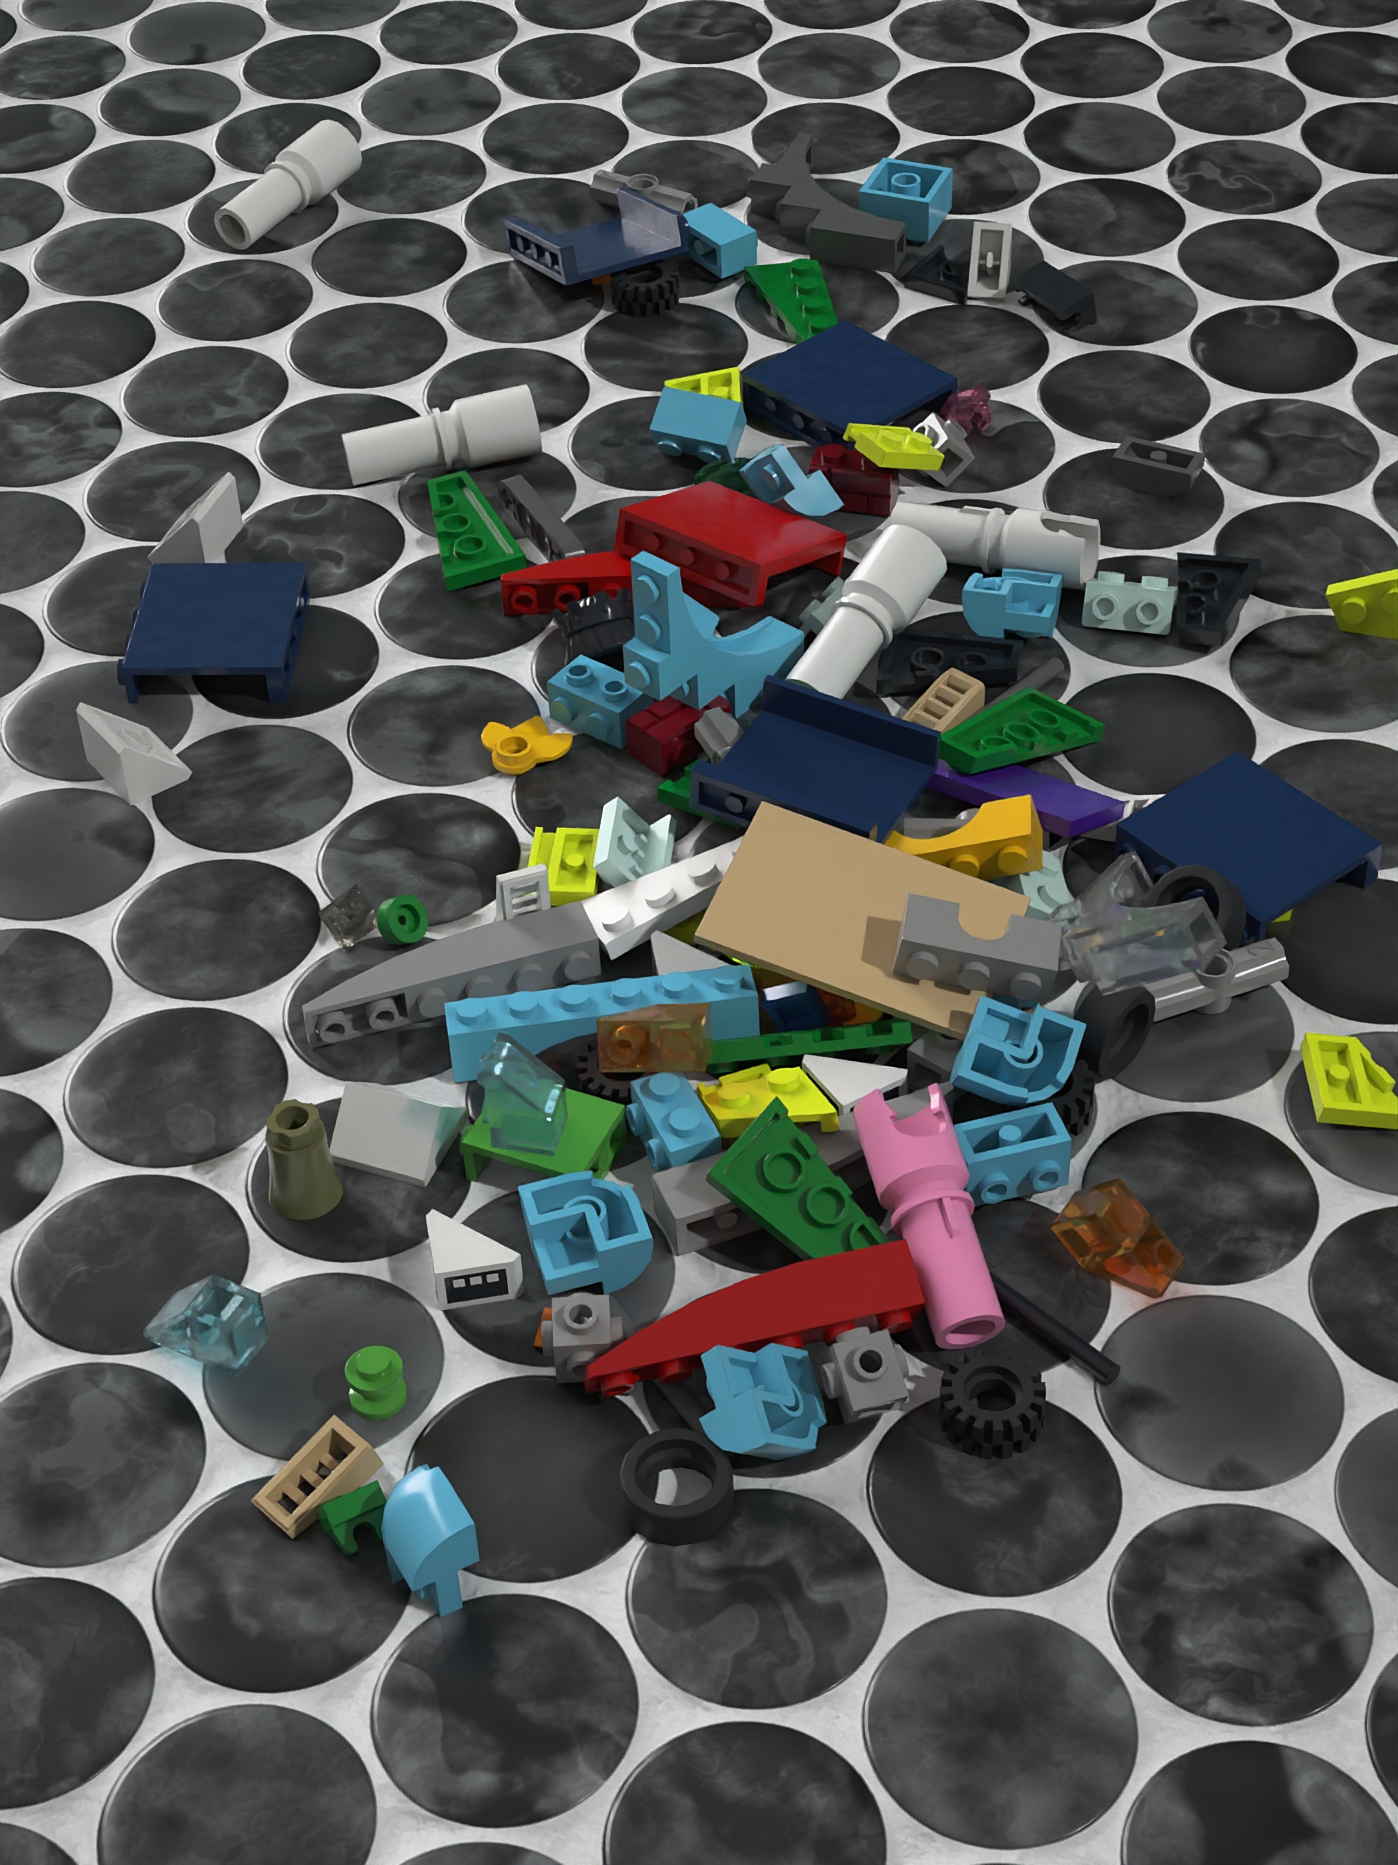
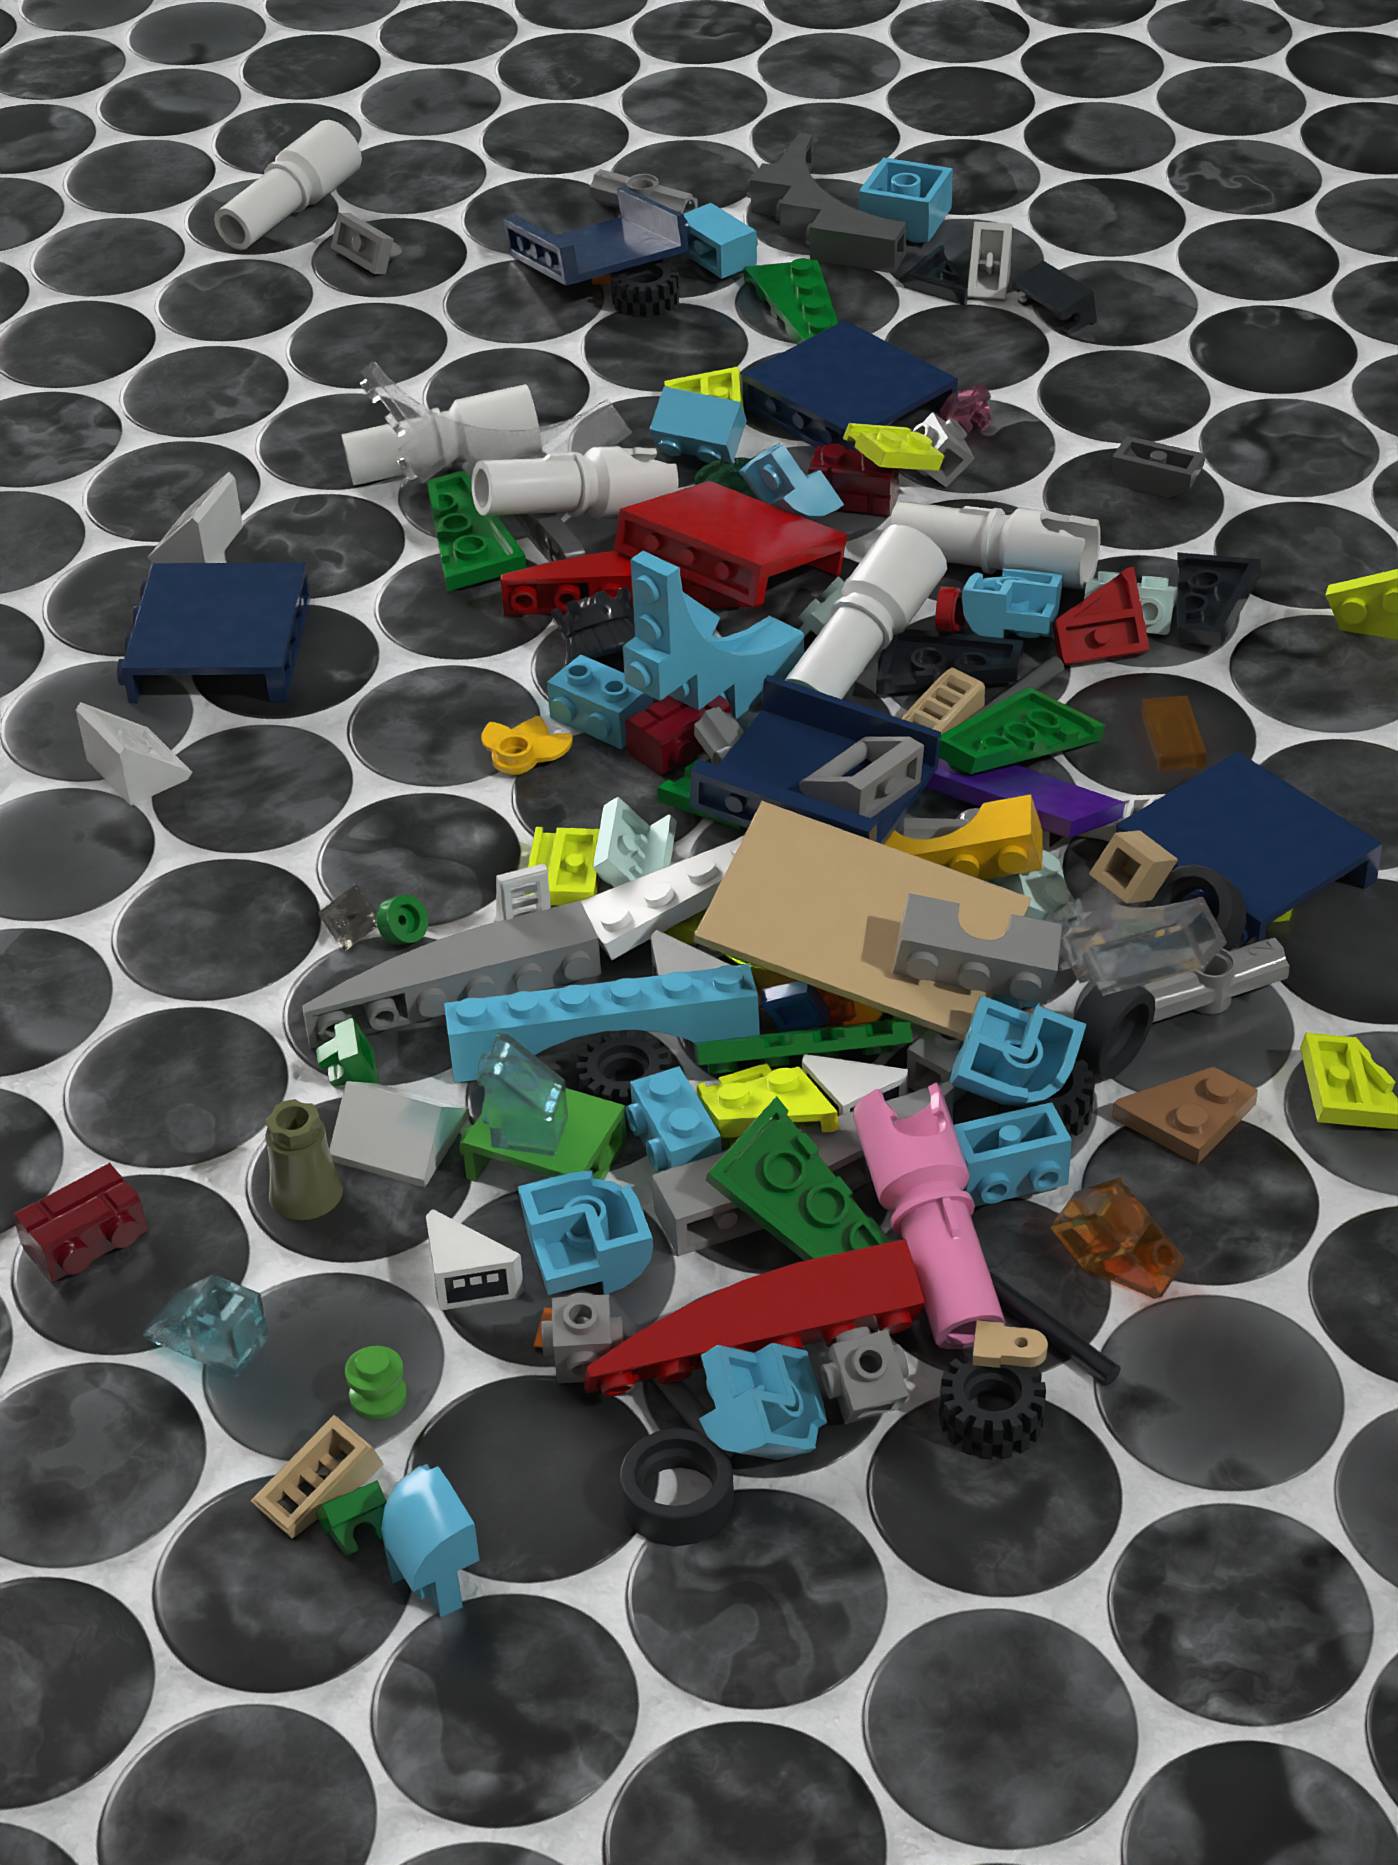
clear orange slope [597,1003,713,1072] -> none
none -> dark red brick [13,1163,148,1284]
none -> green tile [316,1018,380,1086]
none -> light grey tile [331,212,402,274]
none -> clear arch [360,361,632,483]
none -> white piece [472,446,678,520]
none -> light grey tile [799,737,924,818]
none -> red tile [935,586,967,634]
none -> tan piece [972,1320,1048,1368]
none -> red wing [1052,567,1150,666]
none -> tan brick [1089,830,1178,904]
none -> medium nougat wing [1112,1067,1258,1165]
none -> clear orange tile [1141,696,1207,771]

